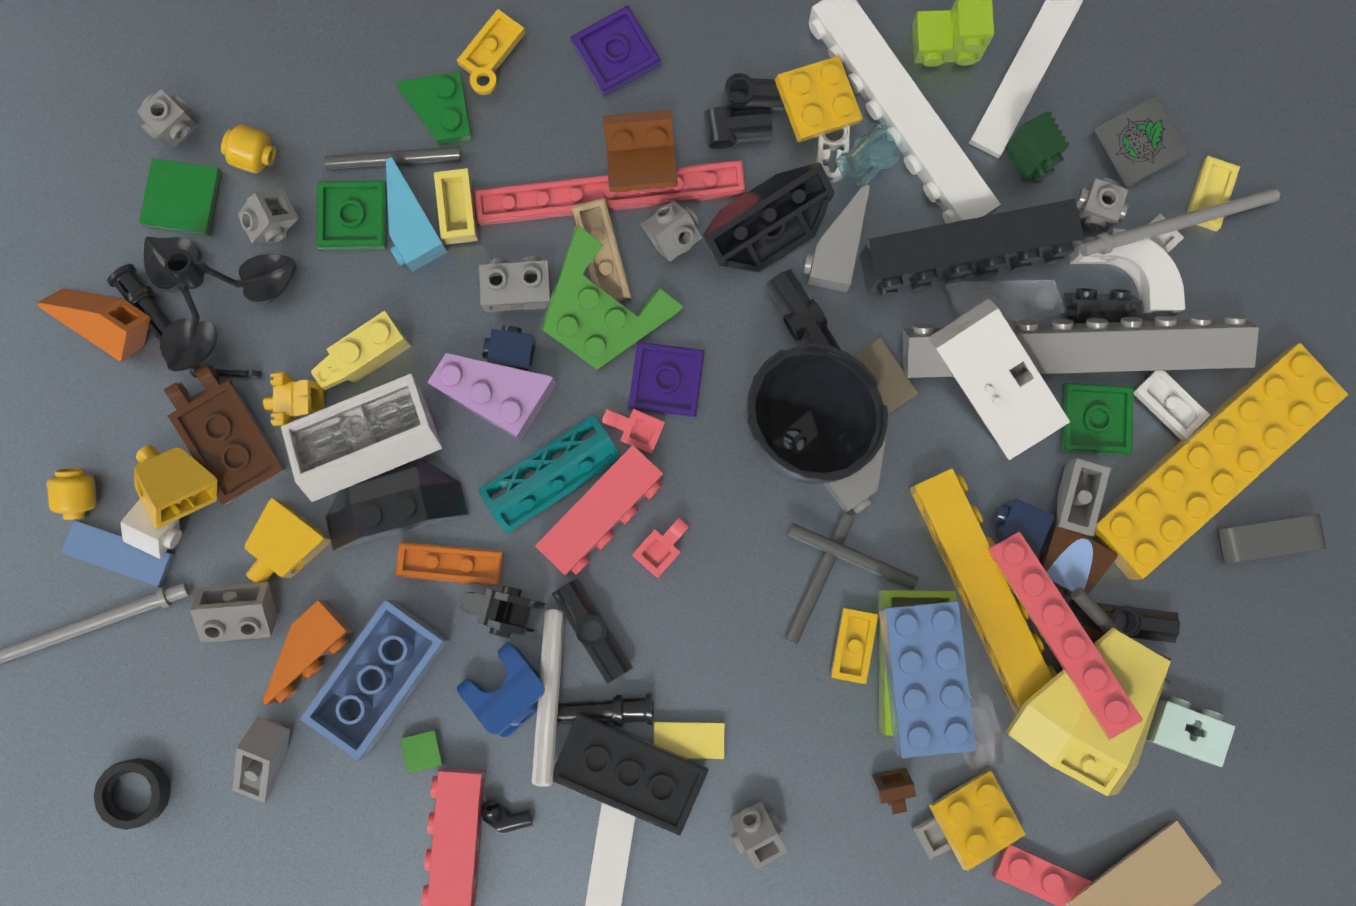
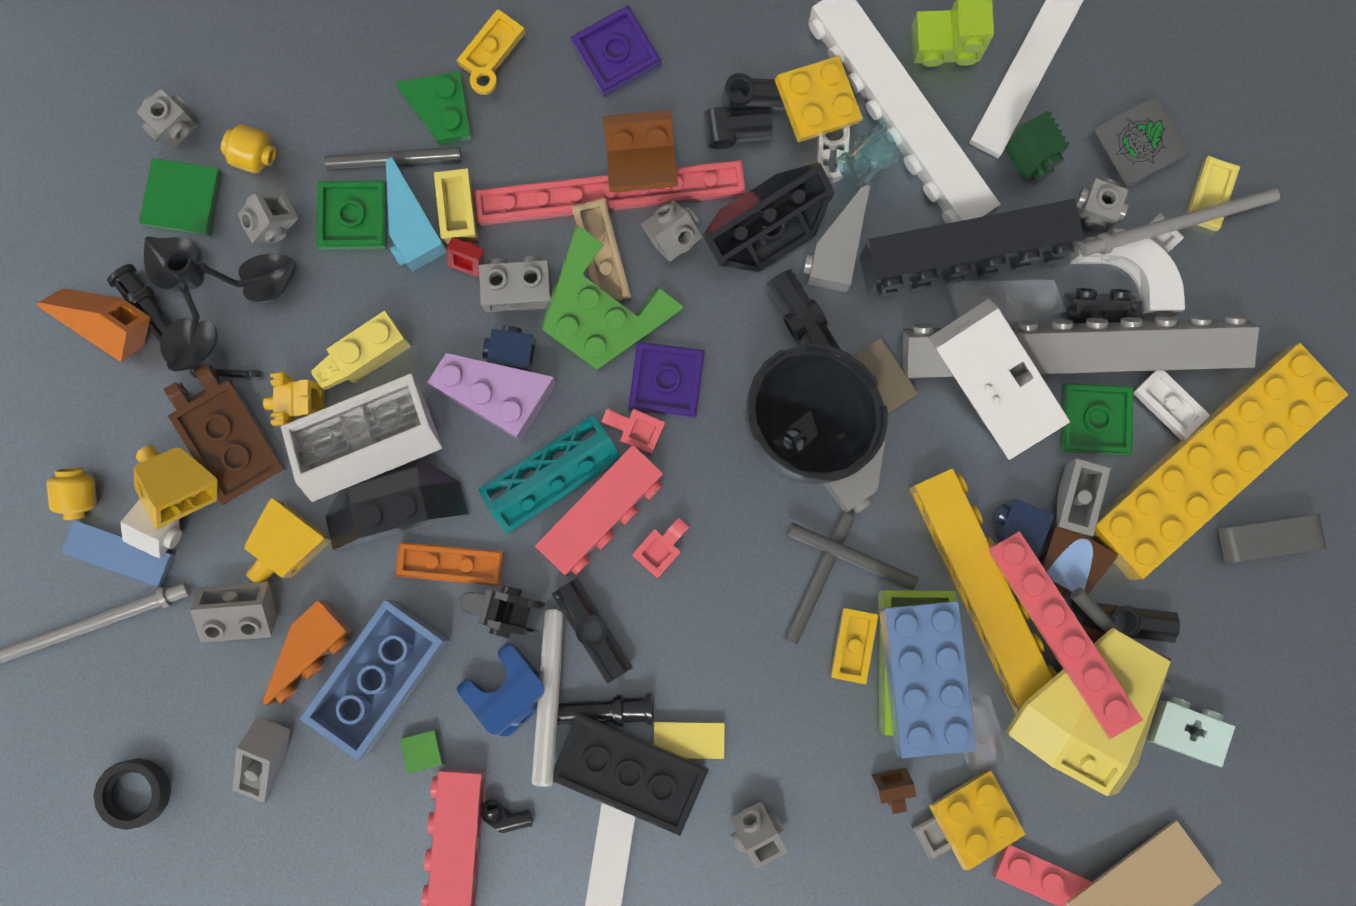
none -> red plate [447,237,484,278]

